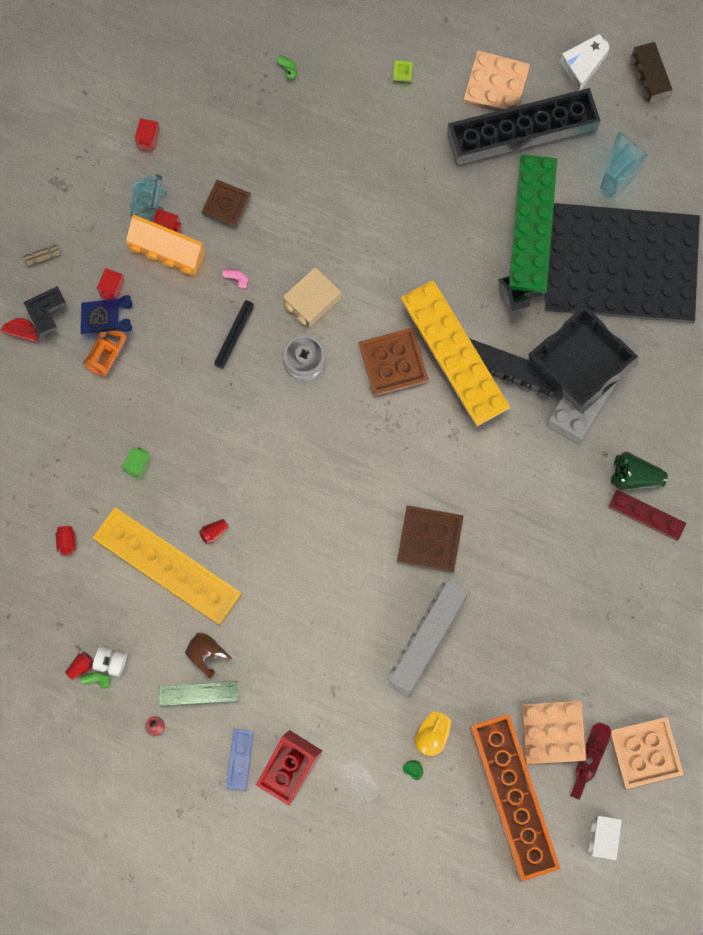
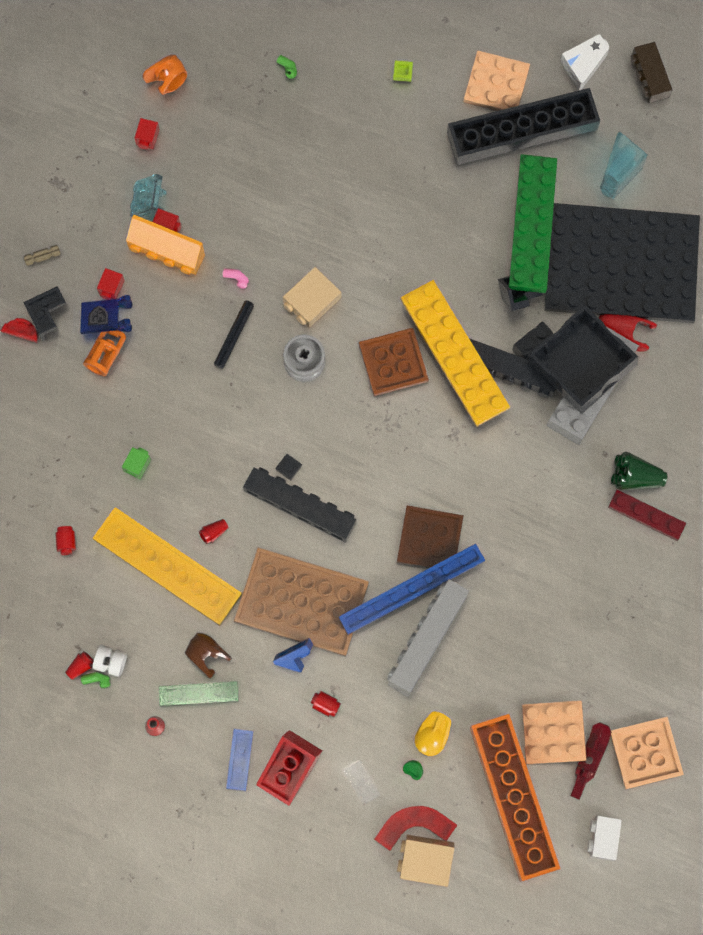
reddish brown plate [202,180,251,227] -> none
none -> orange helmet [142,54,187,95]
none -> medium nougat plate [234,548,369,656]
none -> black brick [243,467,357,543]
none -> blue slope [273,638,313,672]
none -> black plate [275,454,302,481]
none -> red brick [310,691,341,717]
none -> blue plate [339,544,485,635]
none -> red plate [374,806,457,851]
none -> tan brick [397,834,455,887]
none -> black brick [512,321,554,360]
none -> red animal [598,314,657,352]

